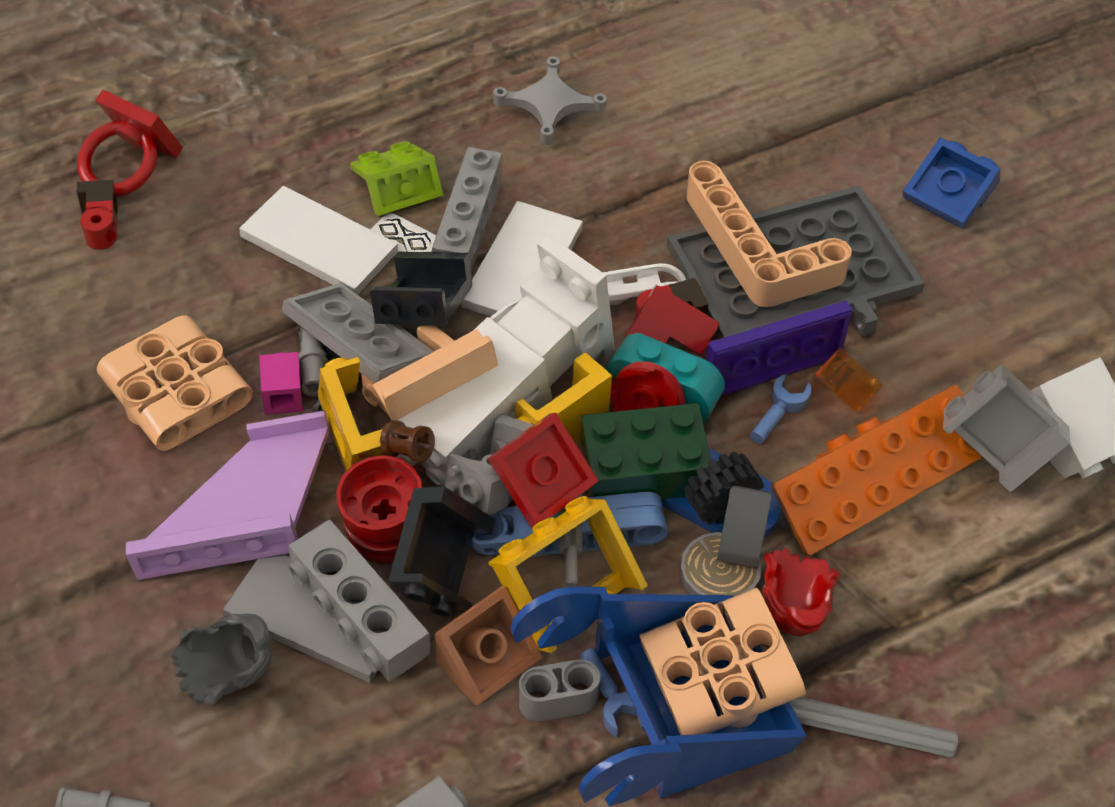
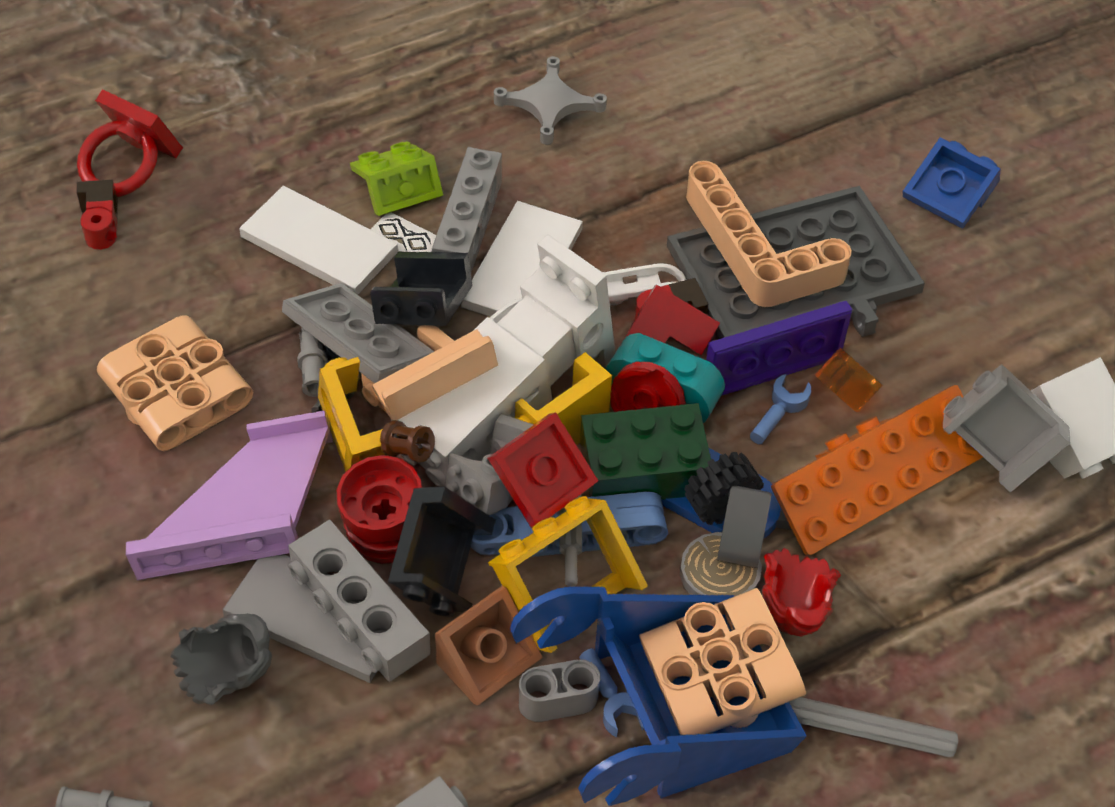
dark pink brick [260,352,303,415] -> none

